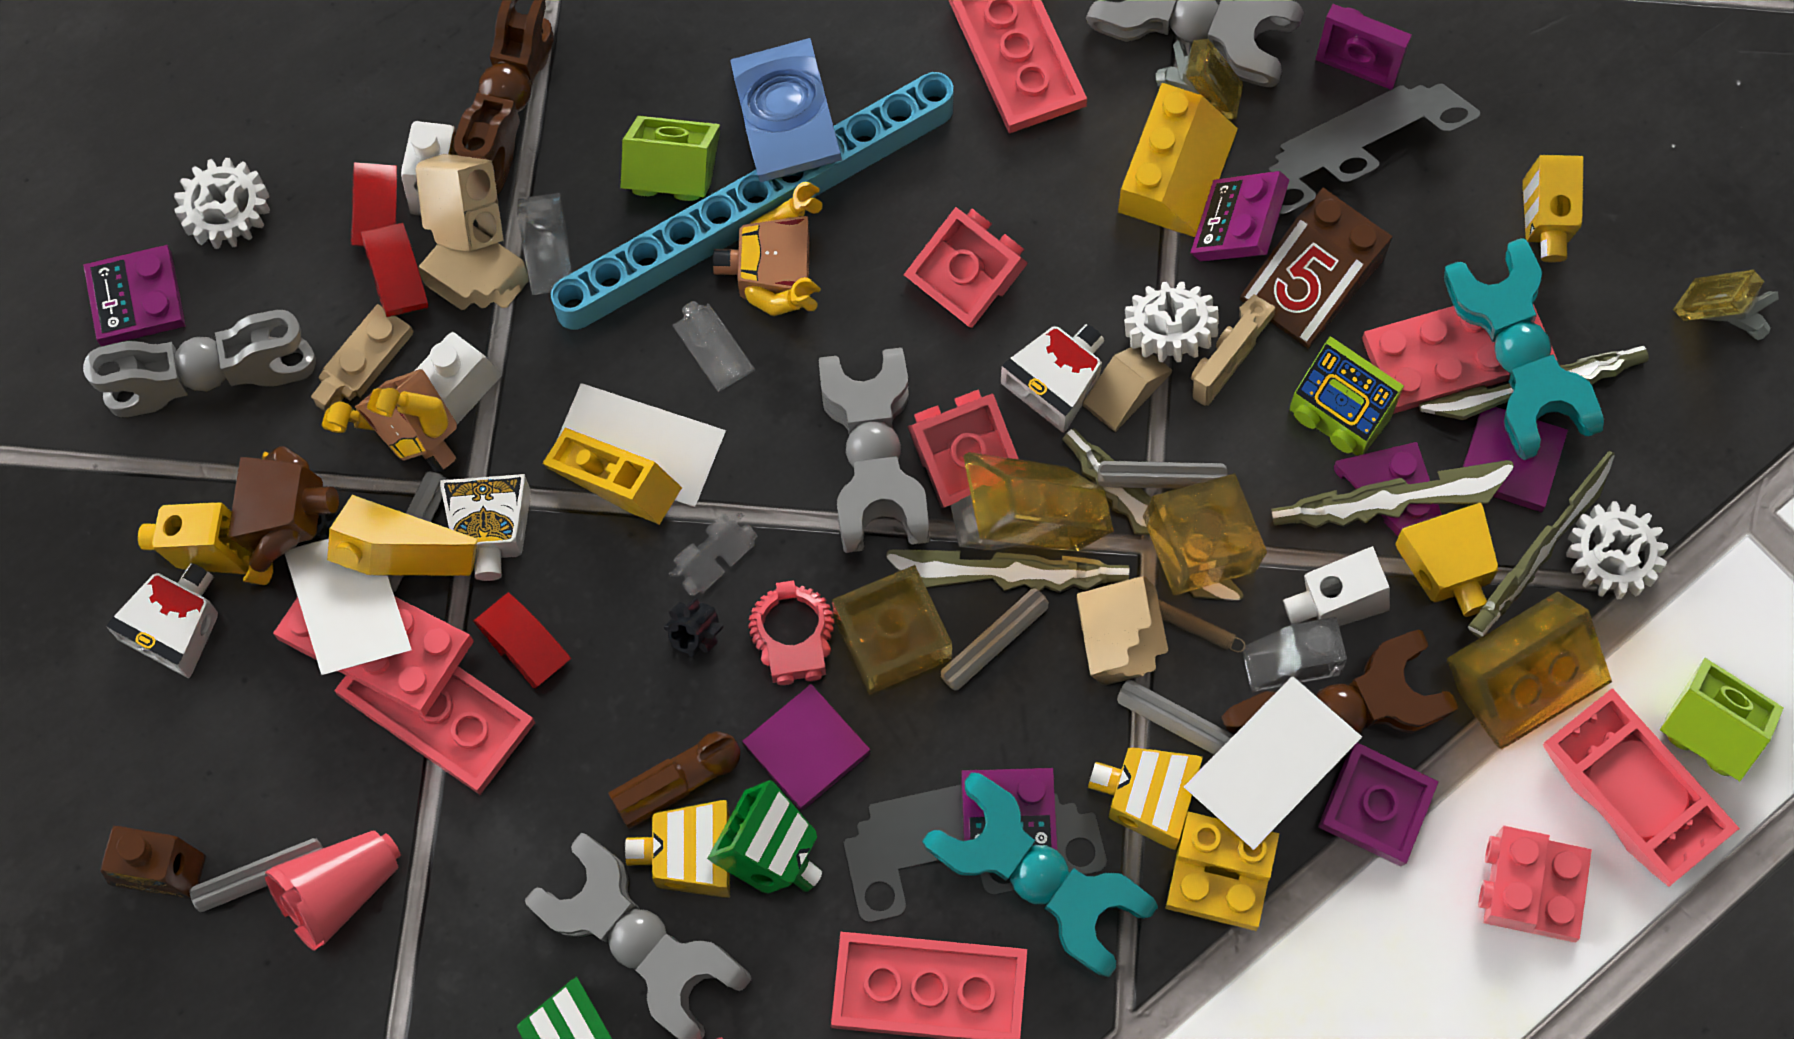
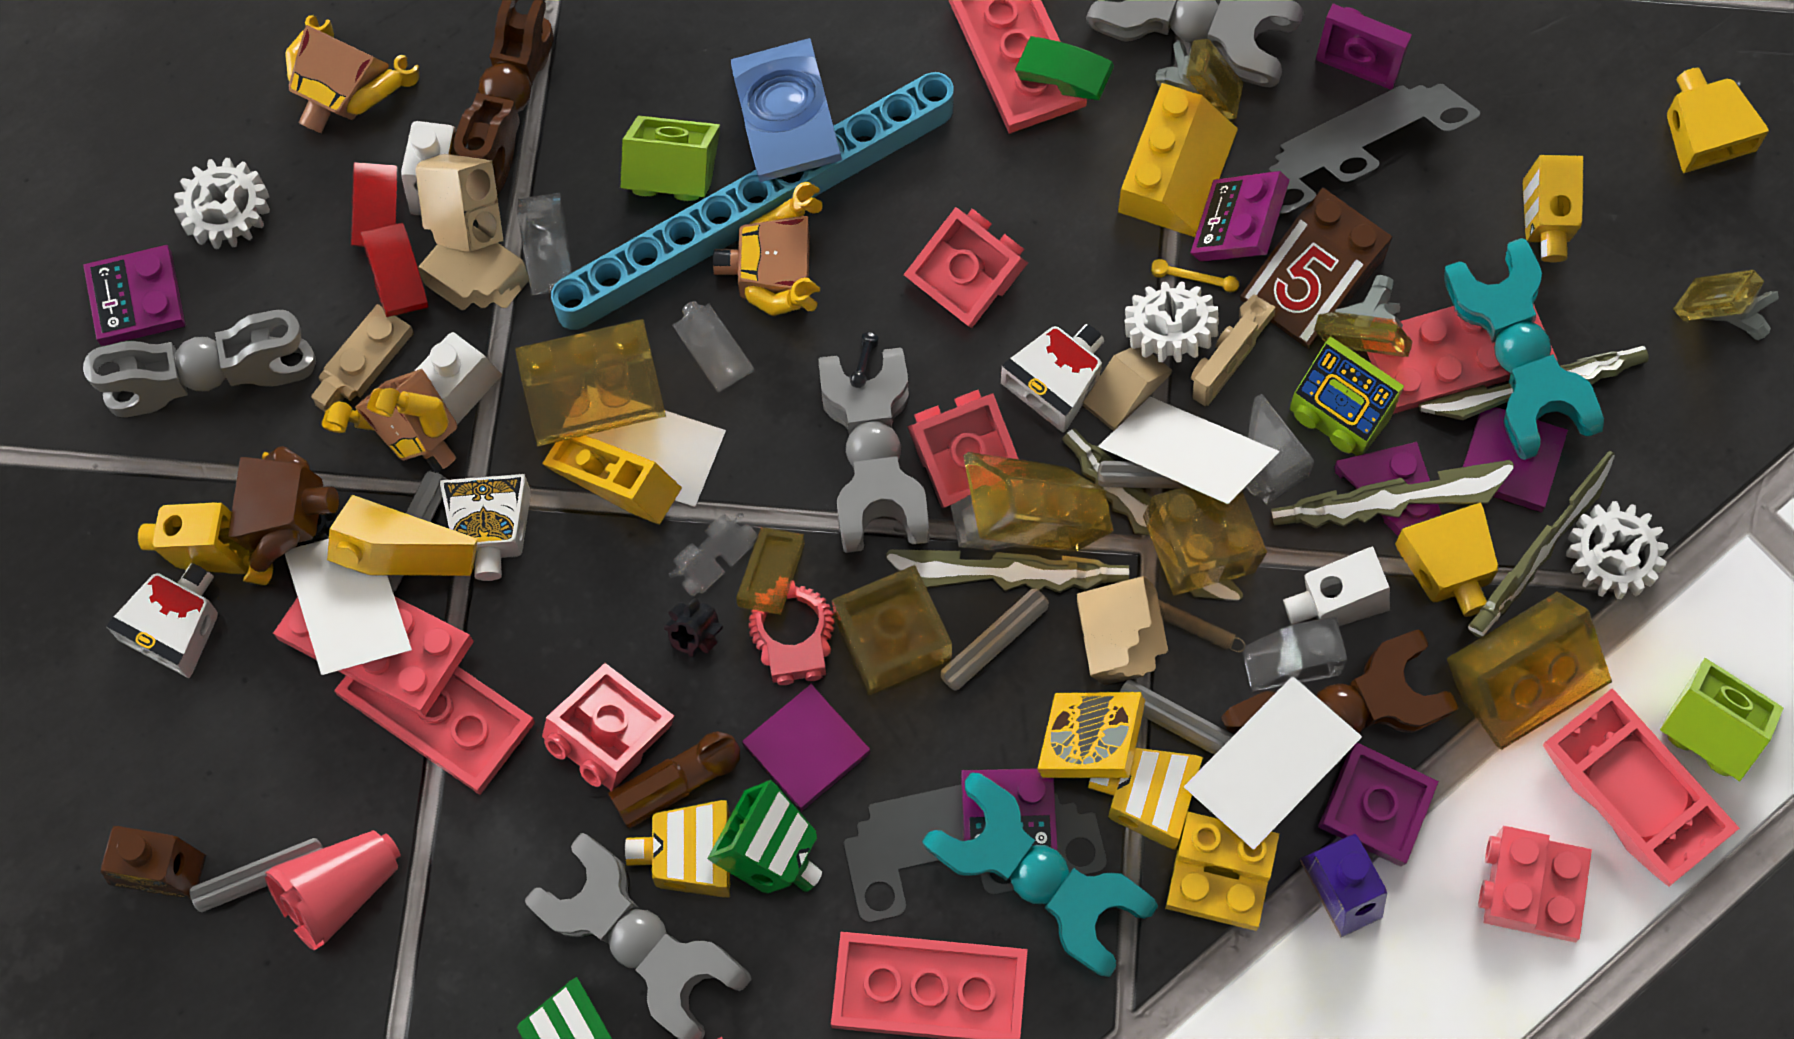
red slope [473,592,571,688] -> none
none -> torso [285,15,419,134]
none -> clear yellow slope [515,319,666,446]
none -> coral plate [542,663,674,791]
none -> clear yellow tile [736,527,805,615]
none -> black hinge [849,332,879,388]
none -> green slope [1015,36,1114,100]
none -> yellow tile [1037,692,1145,778]
none -> white sticker [1098,397,1280,504]
none -> yellow hinge [1151,259,1239,293]
none -> clear slope [1246,394,1314,505]
none -> dark purple torso [1299,834,1388,938]
none -> clear yellow piece [1314,275,1413,357]
none -> yellow torso [1667,68,1769,173]

